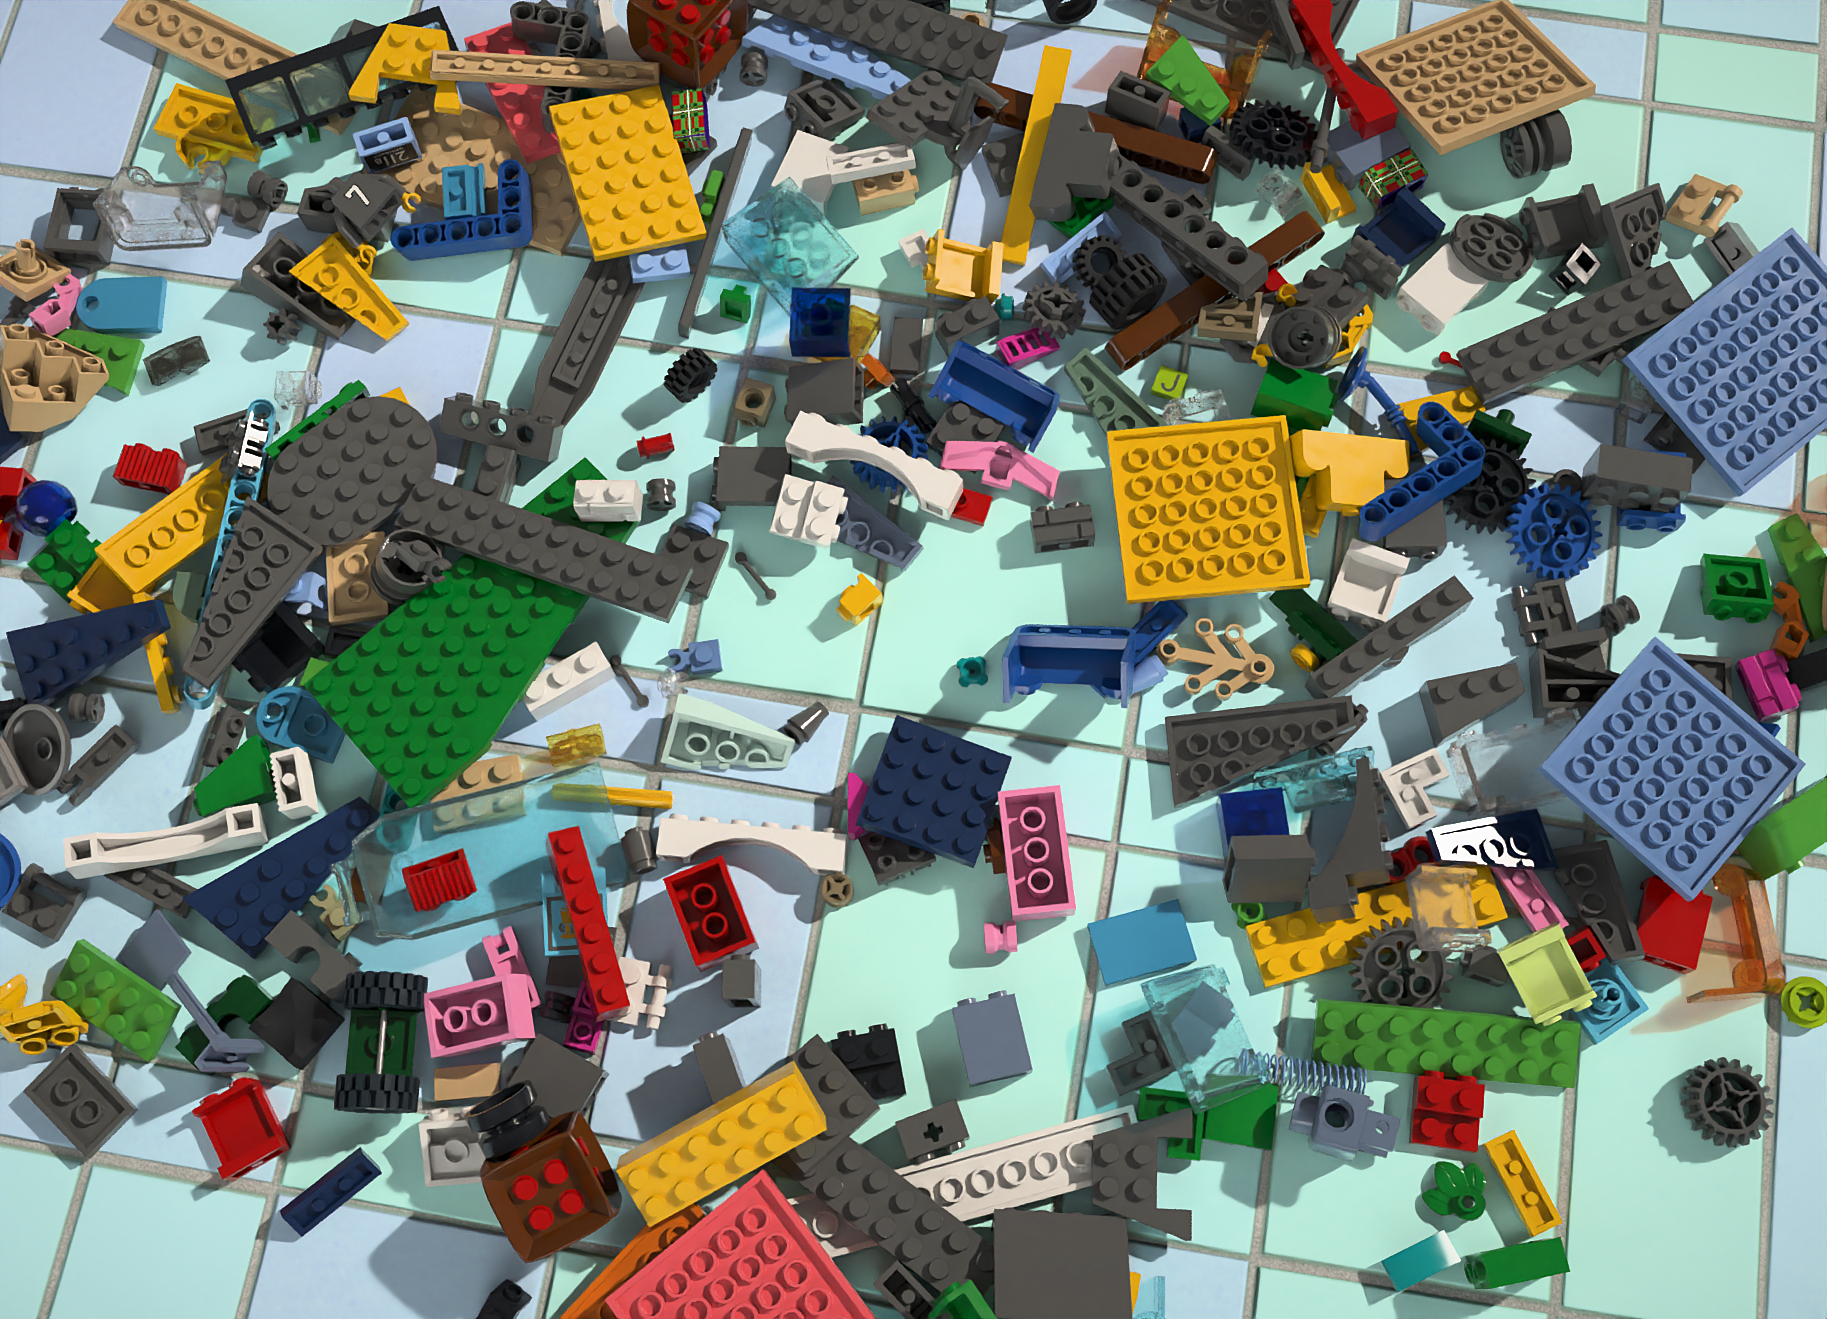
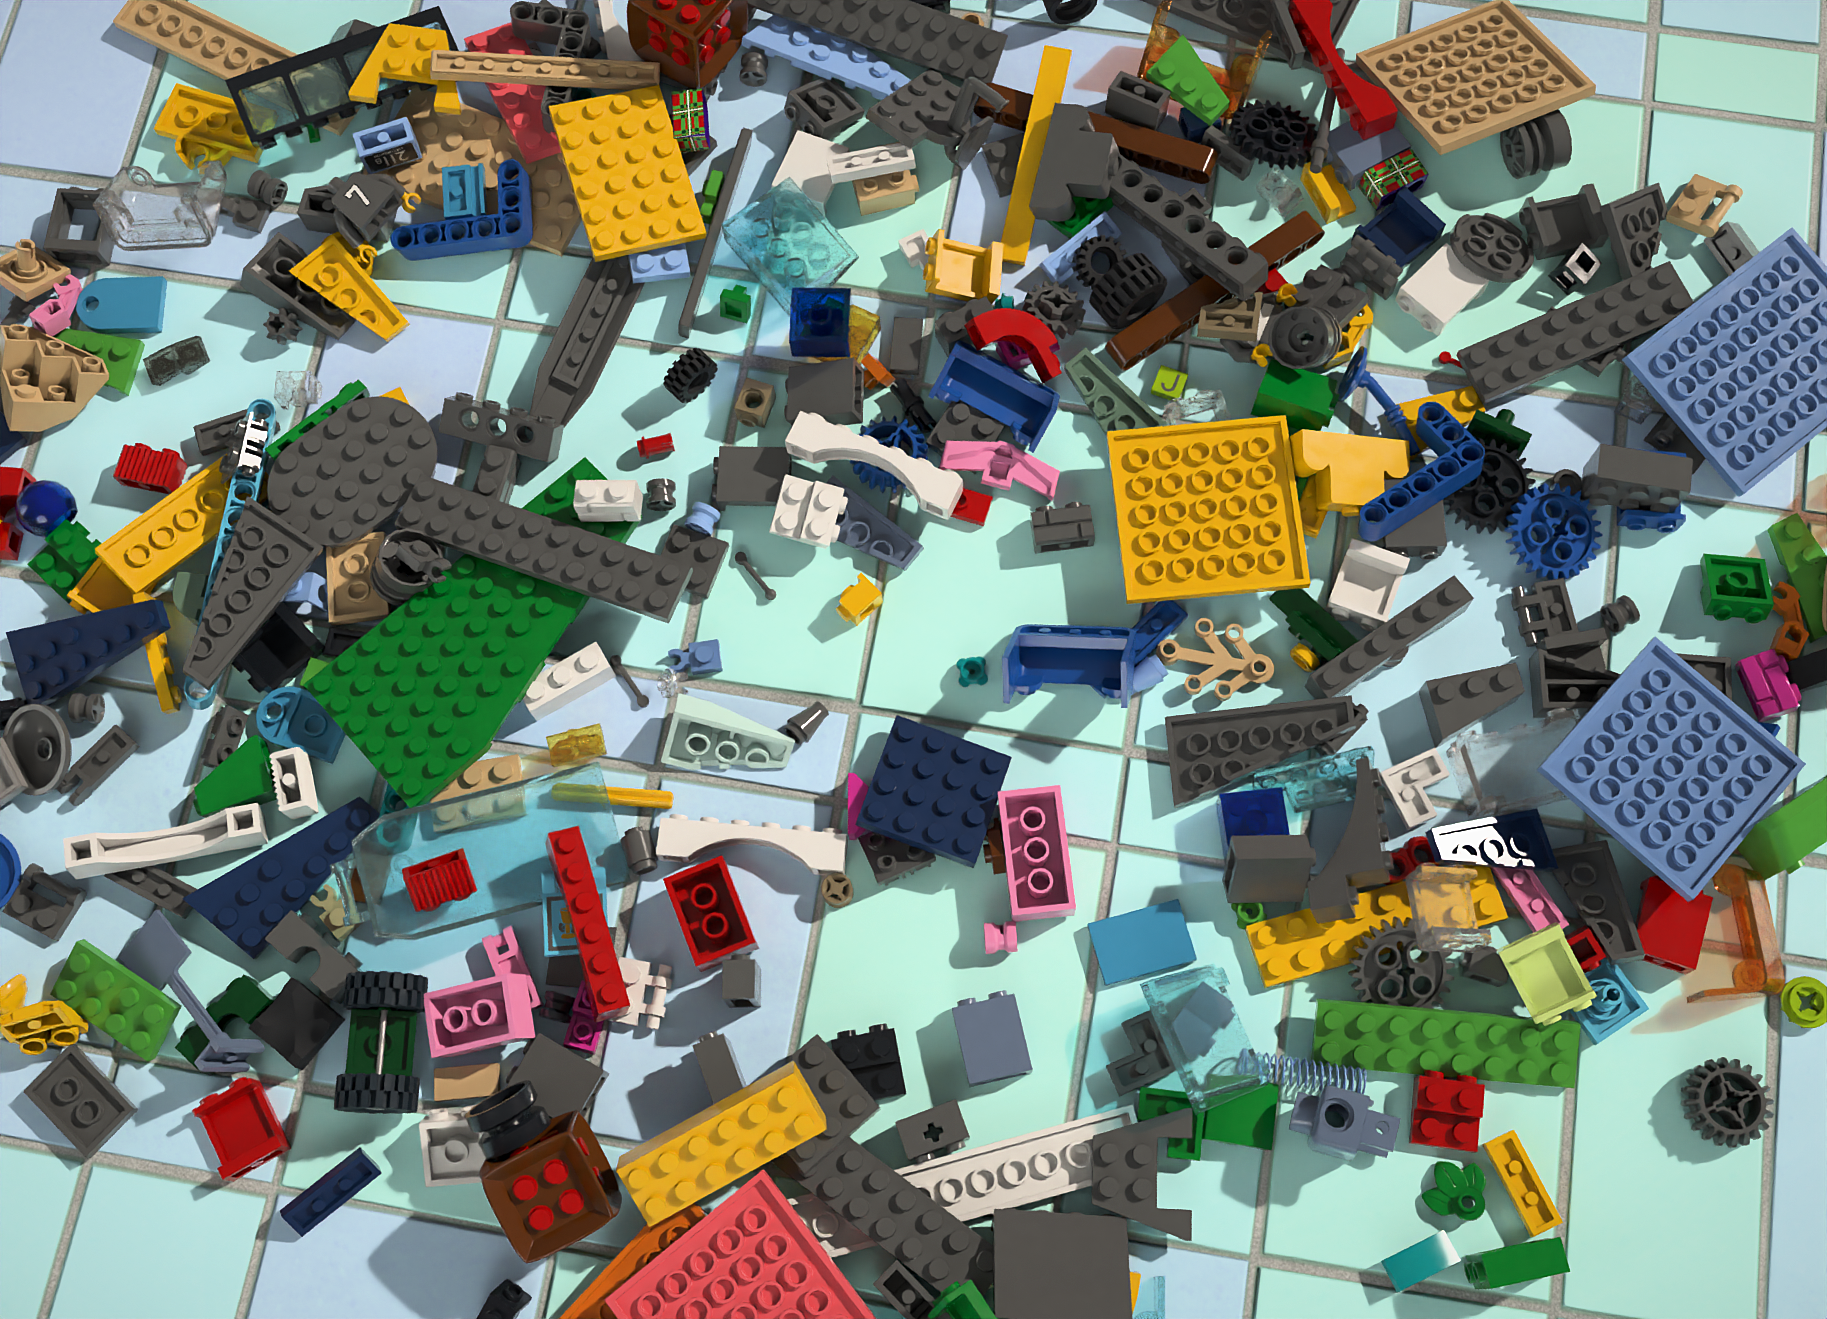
none -> red arch [964,308,1062,384]

